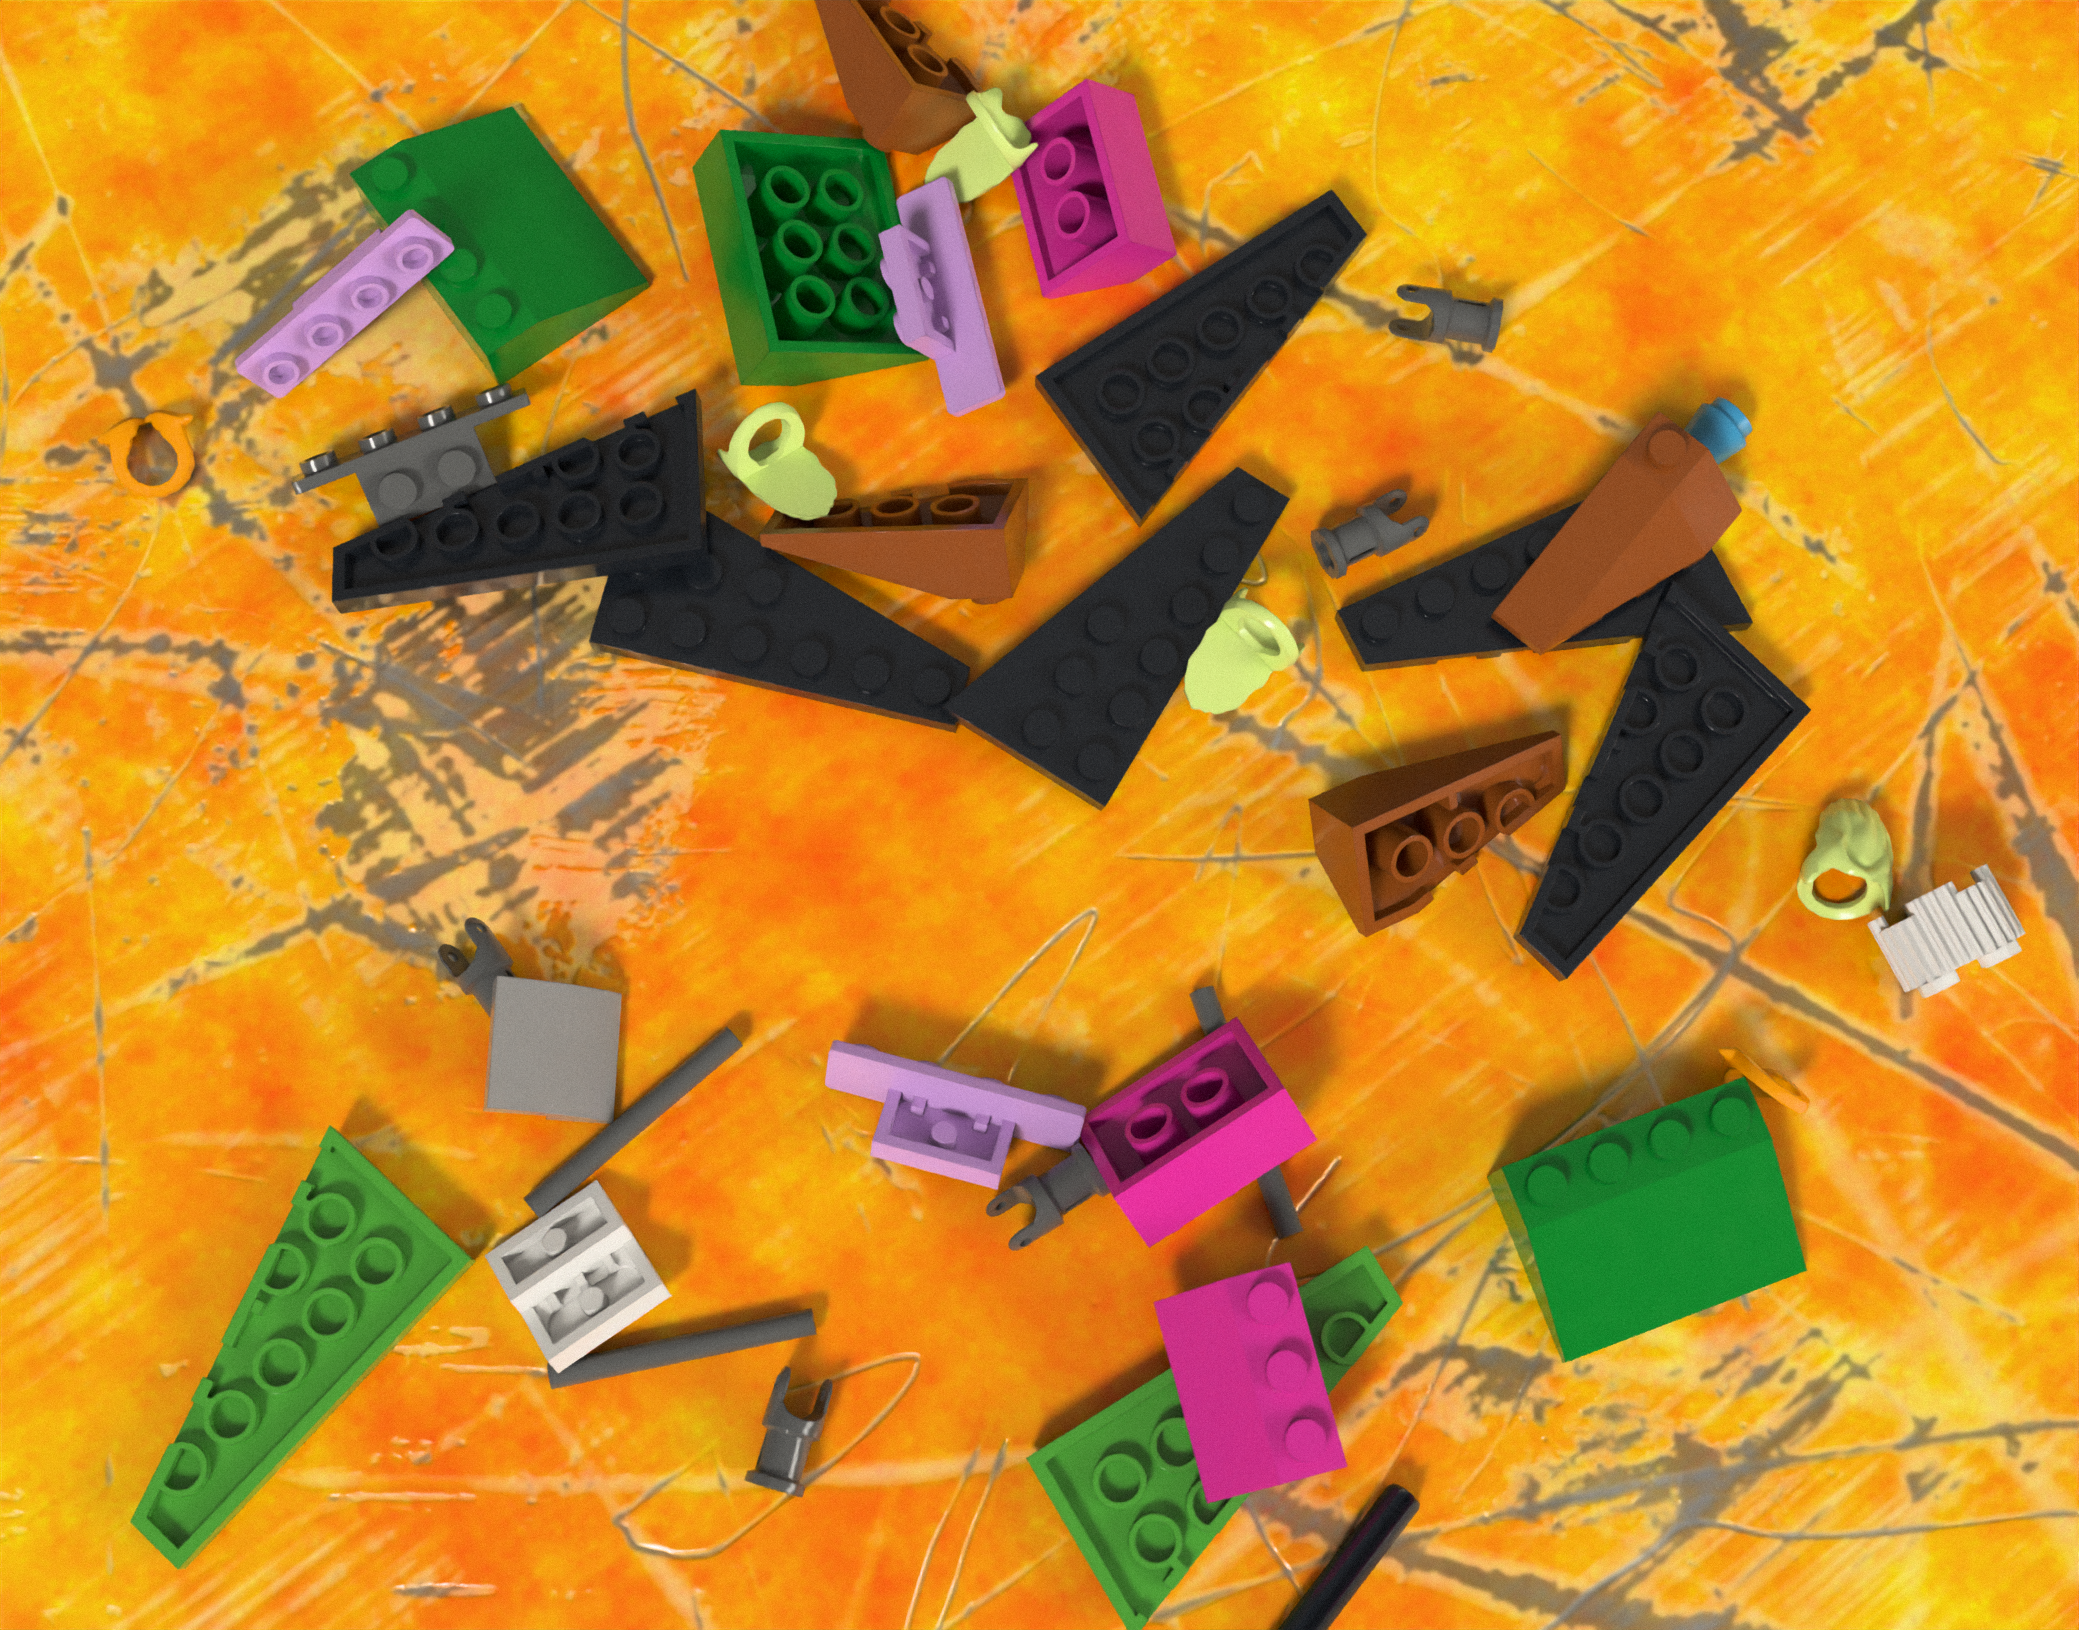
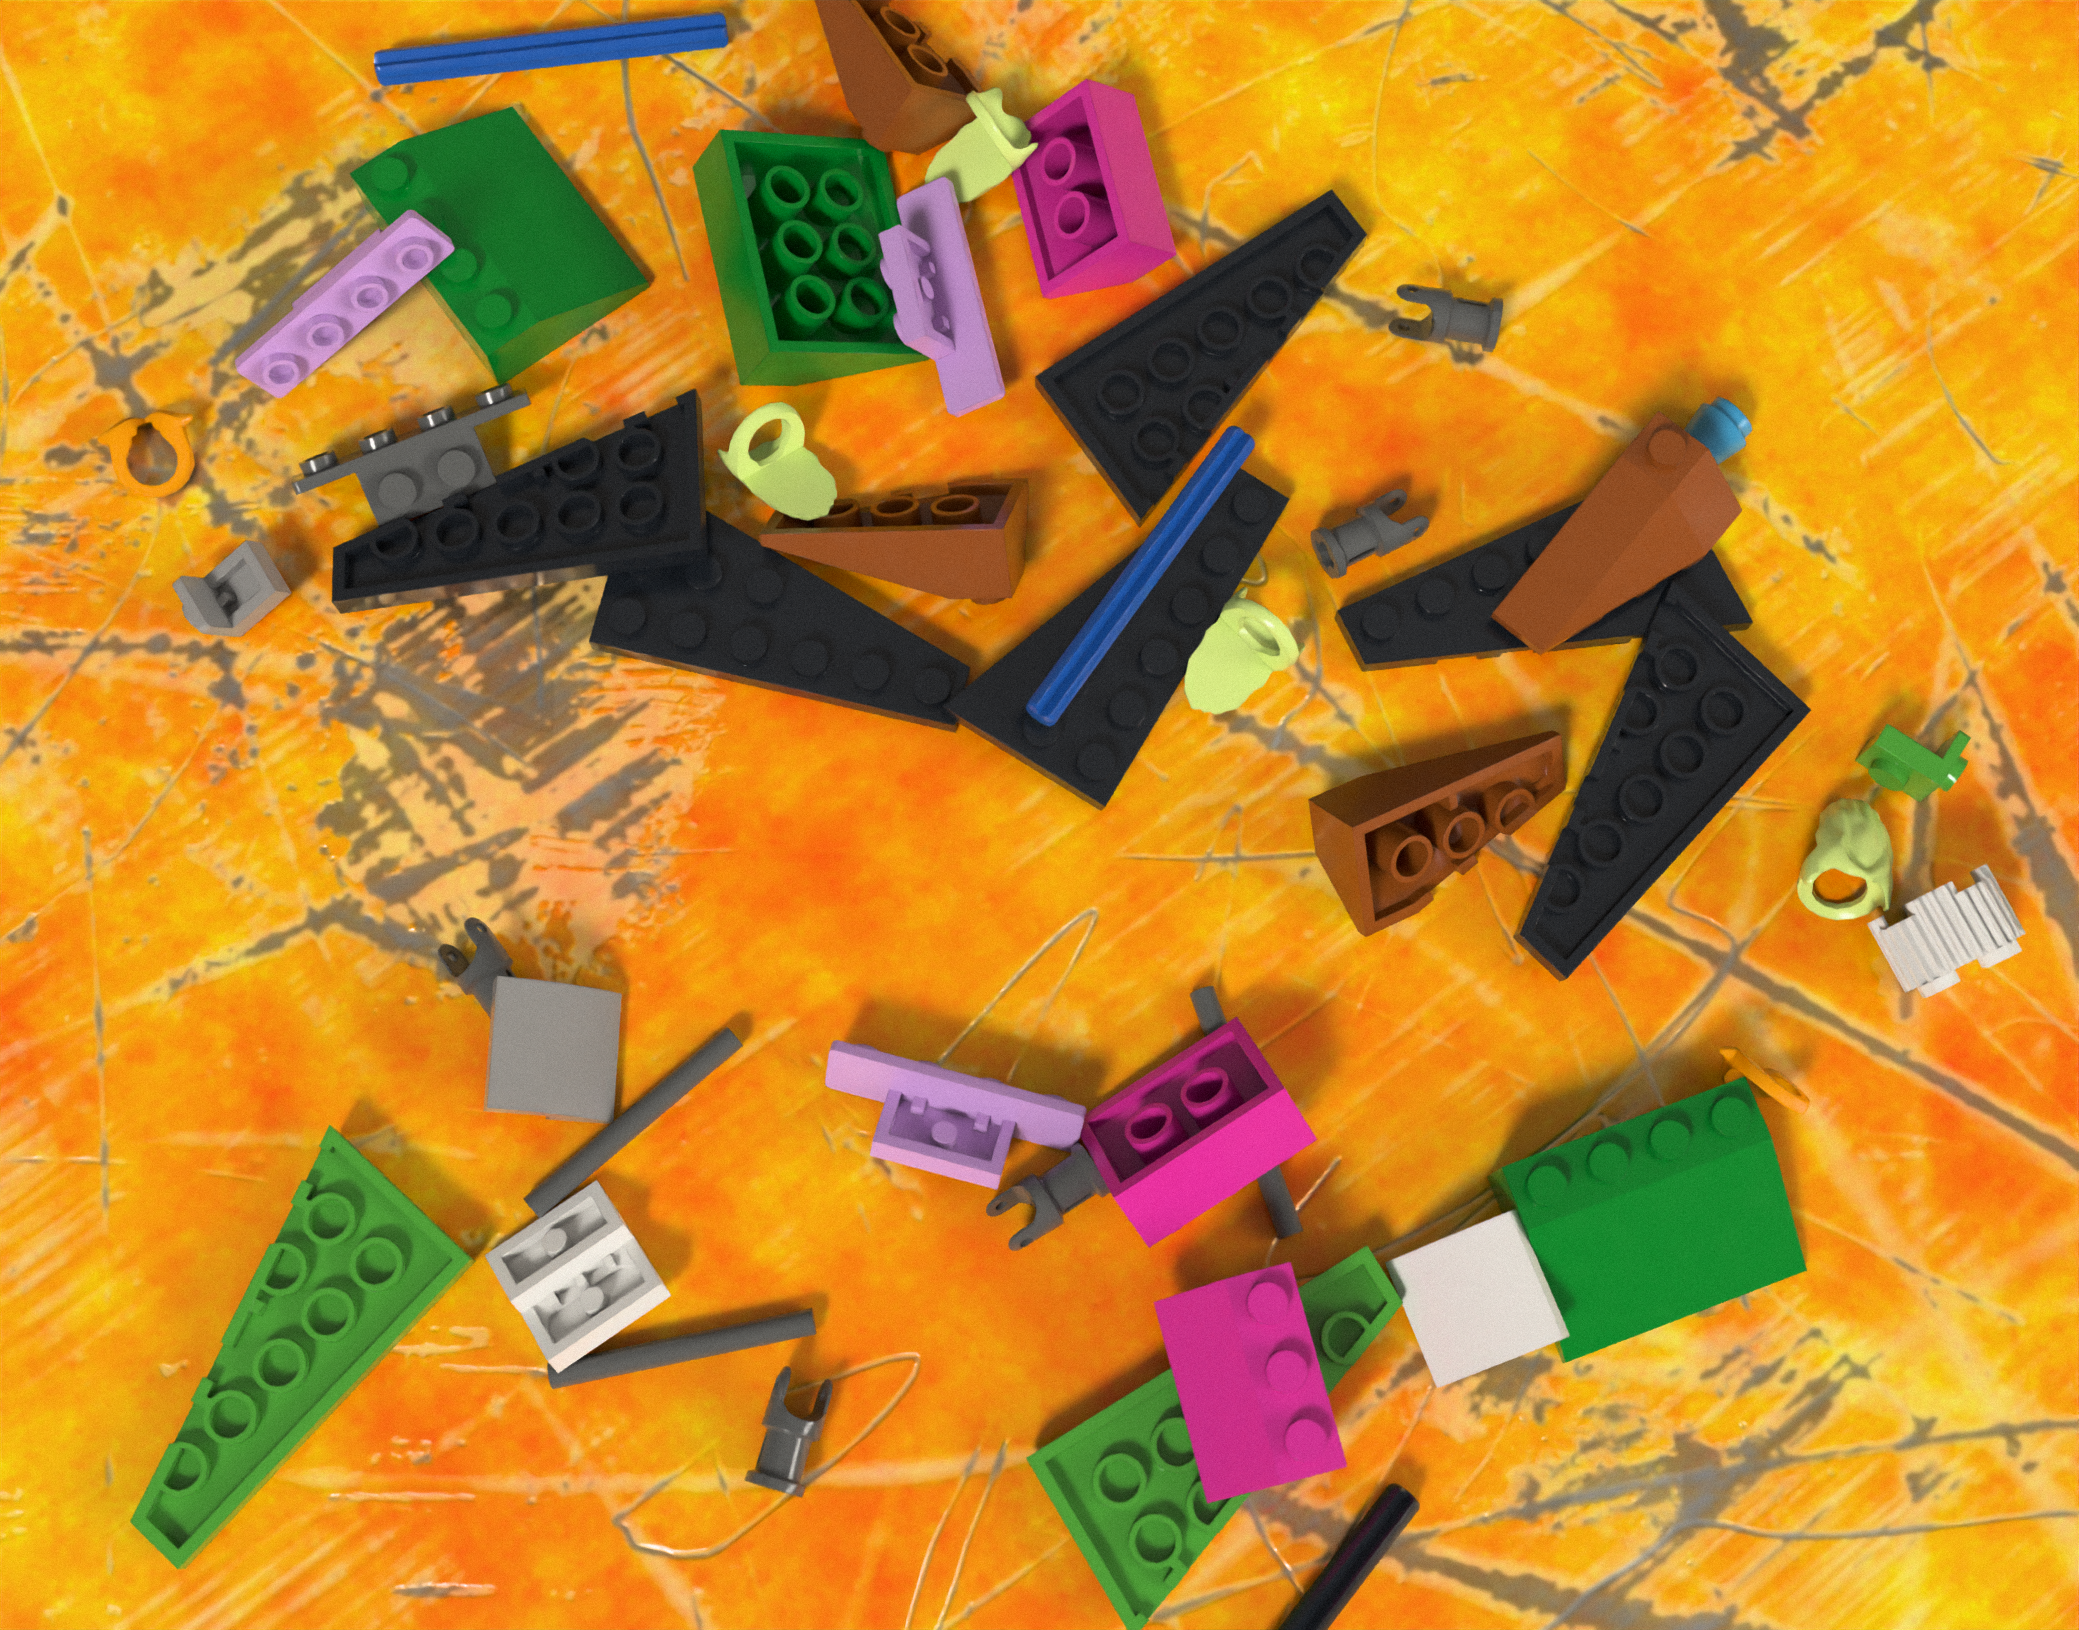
none -> light grey bracket [172,540,292,637]
none -> blue axle [374,12,729,86]
none -> blue axle [1026,426,1255,727]
none -> white slope [1385,1209,1570,1388]
none -> bright green bracket [1855,724,1971,802]

